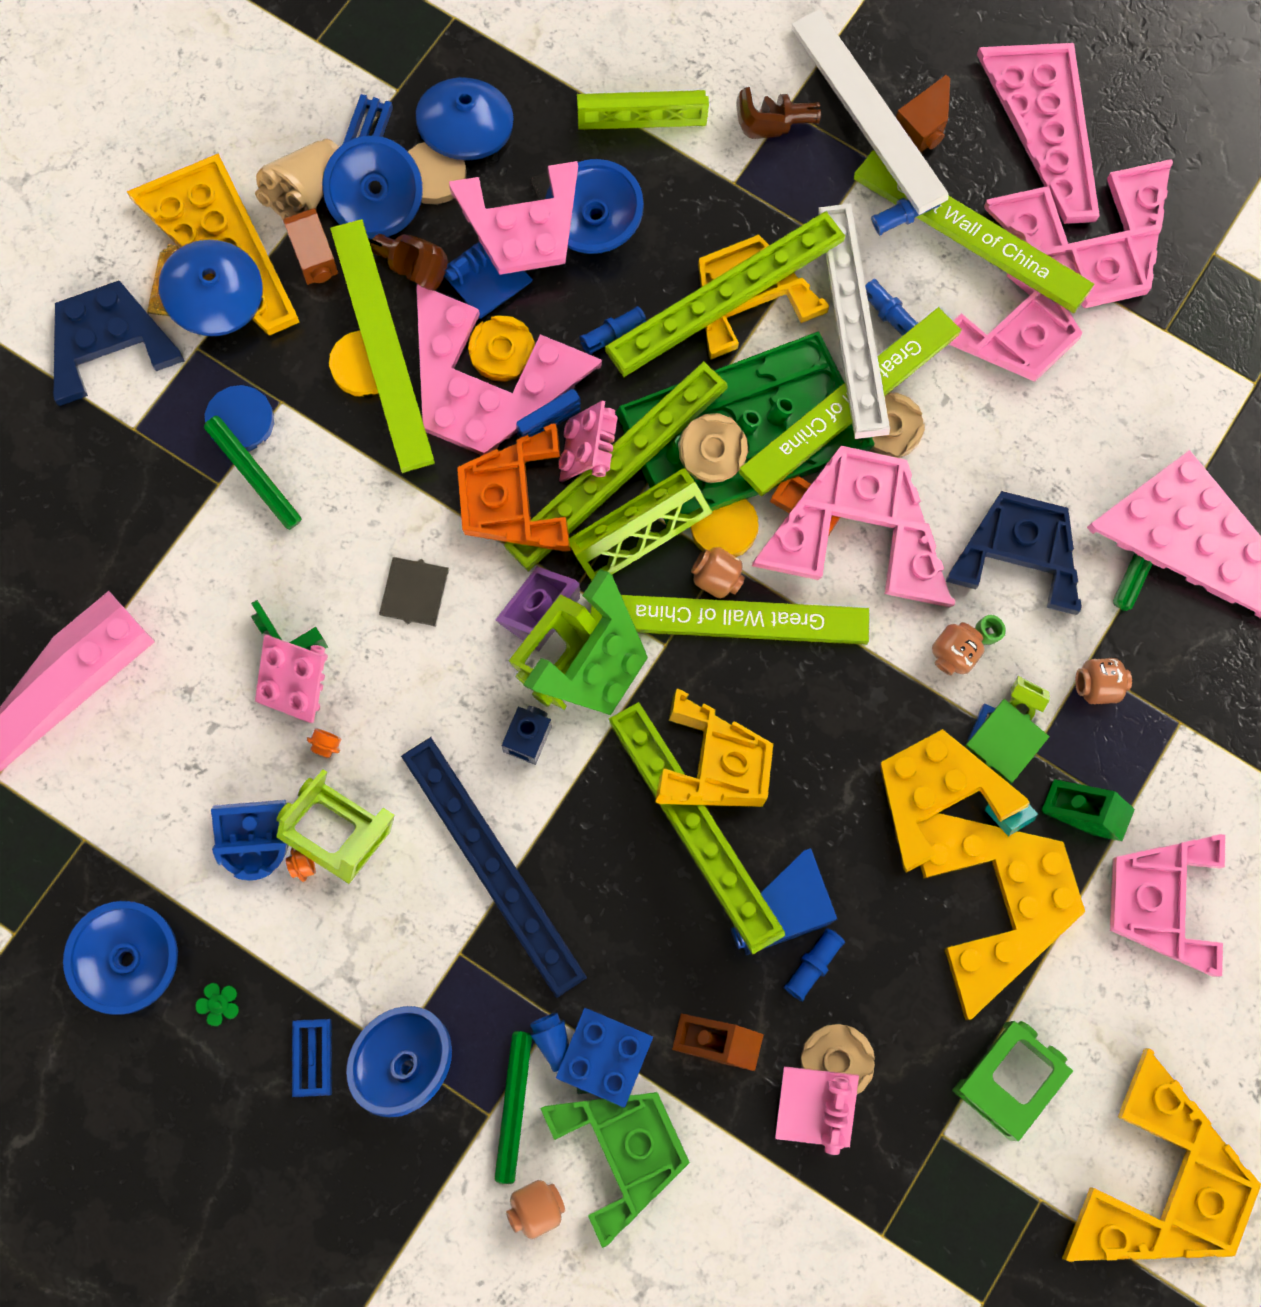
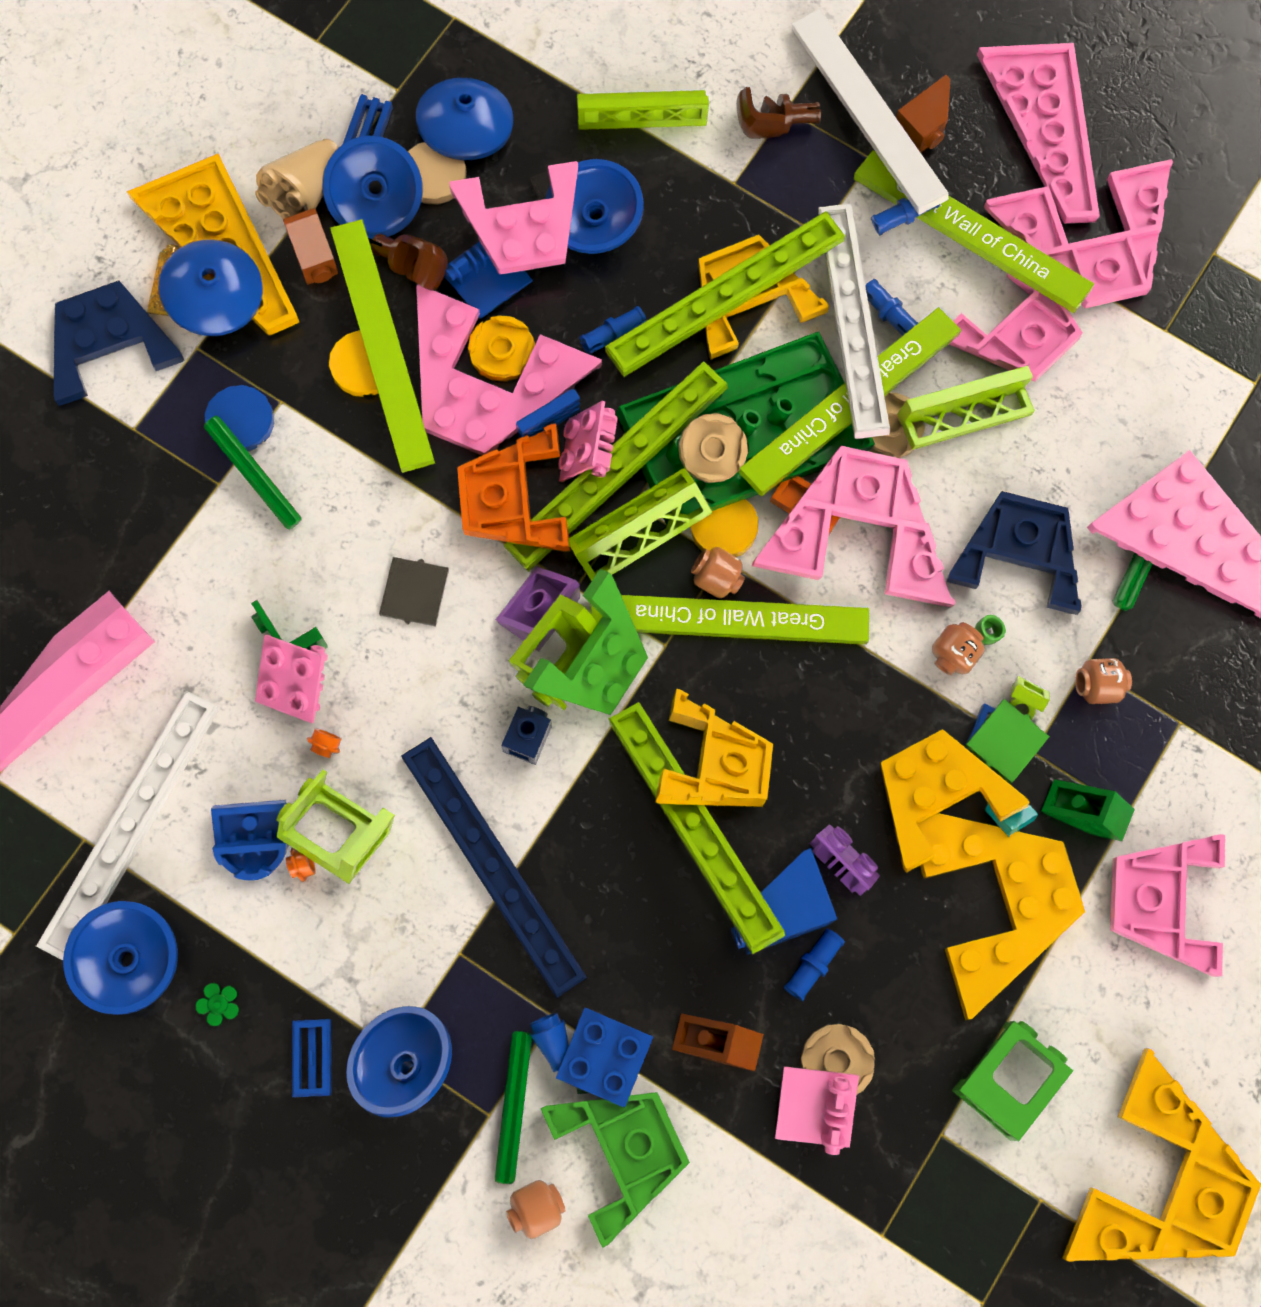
none -> white tile [36,691,219,960]
none -> medium lavender hinge [809,824,880,896]
none -> lime fence [897,365,1035,450]

